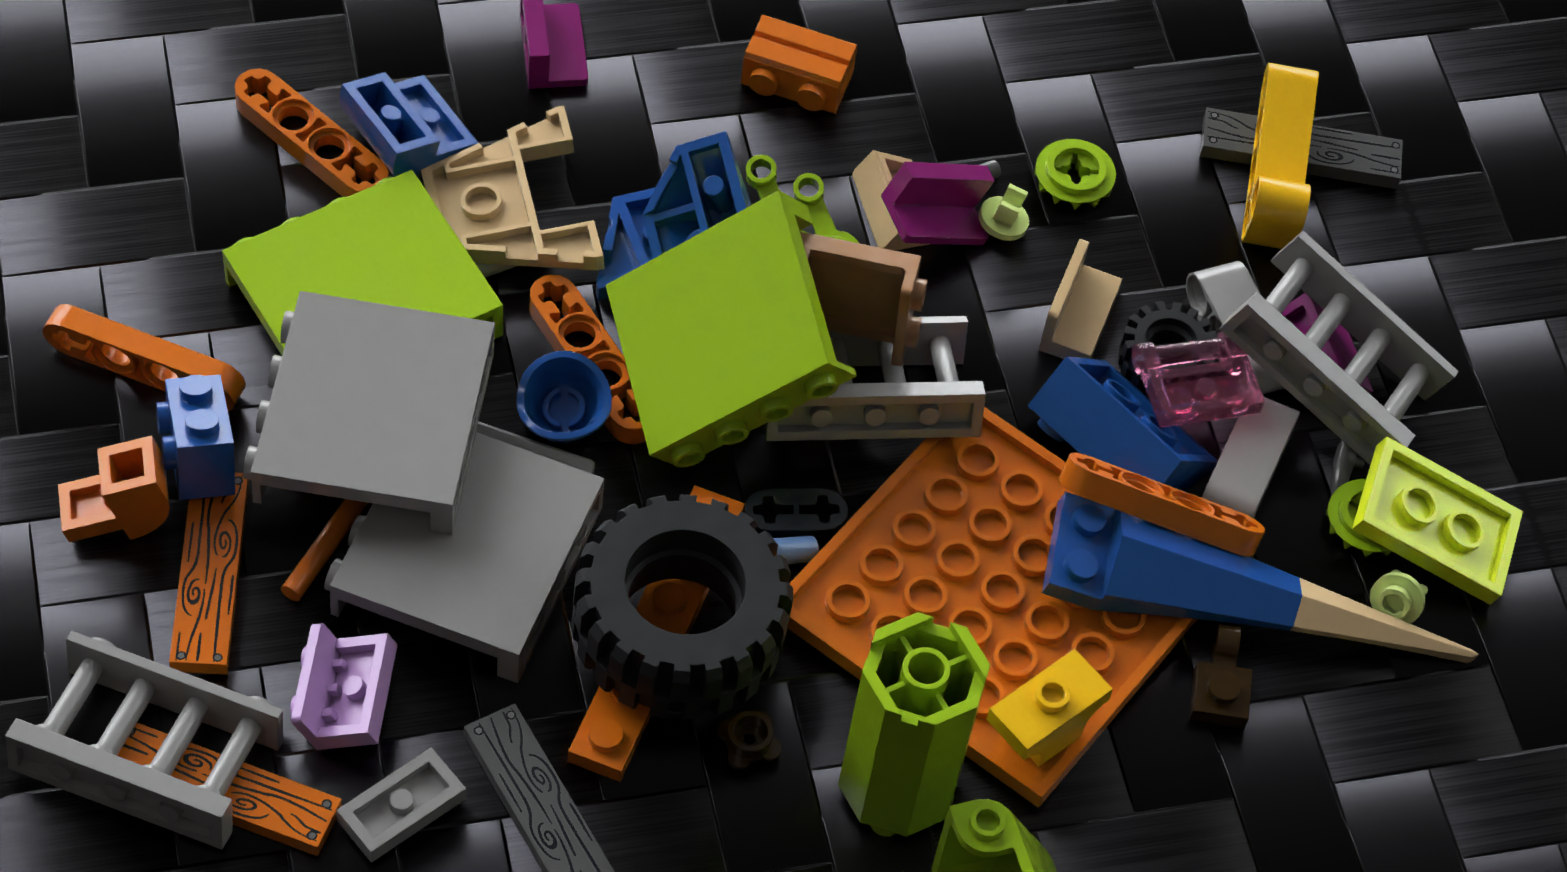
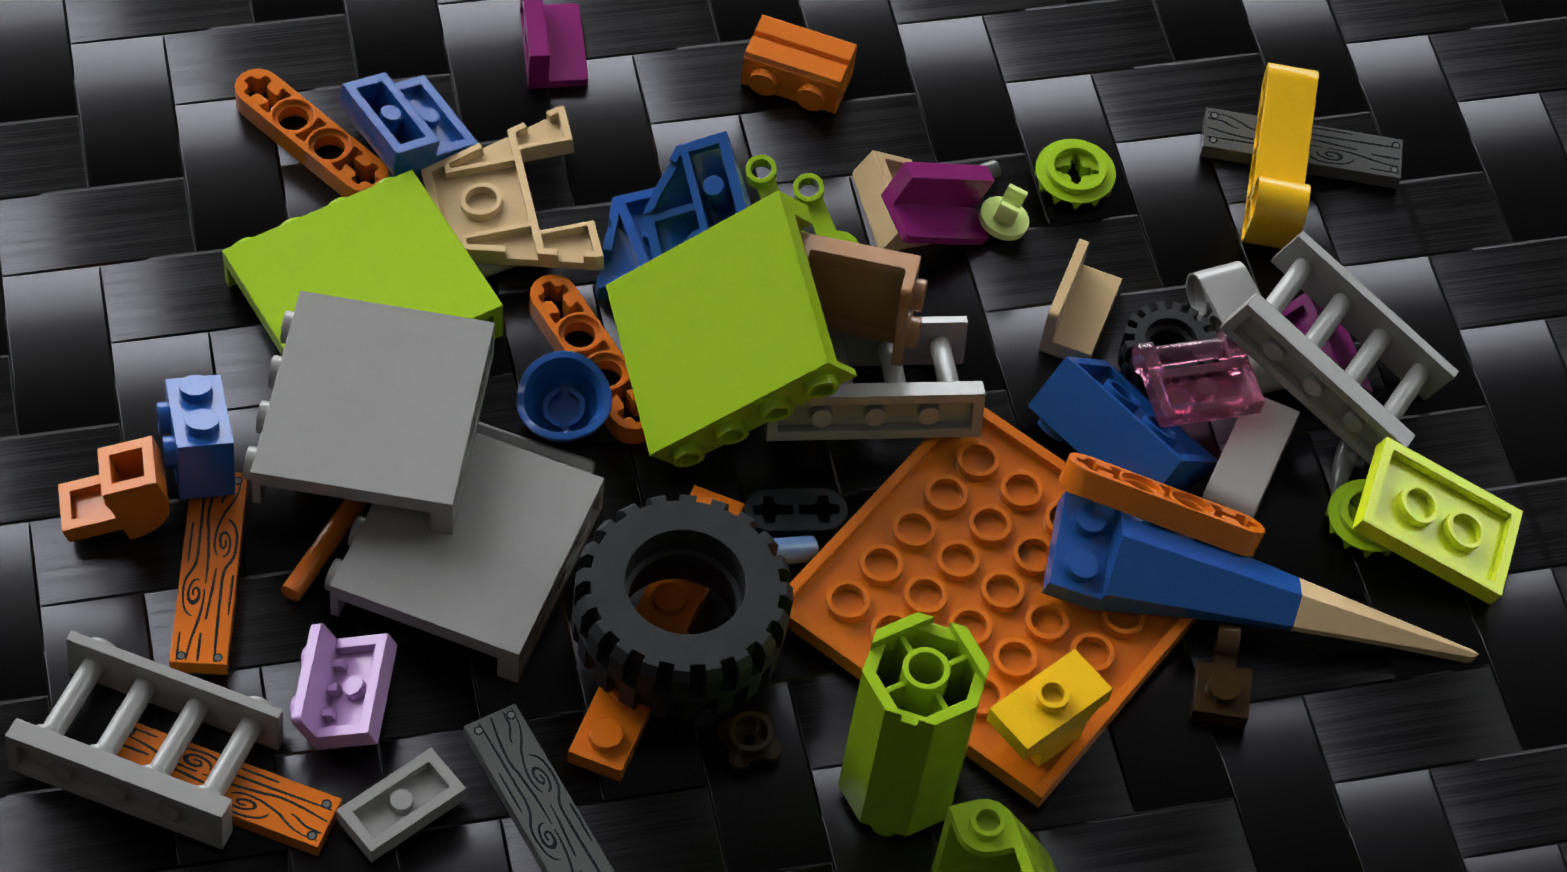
orange beam [42,304,246,411] -> none
yellowish green plate [1370,569,1428,623] -> none

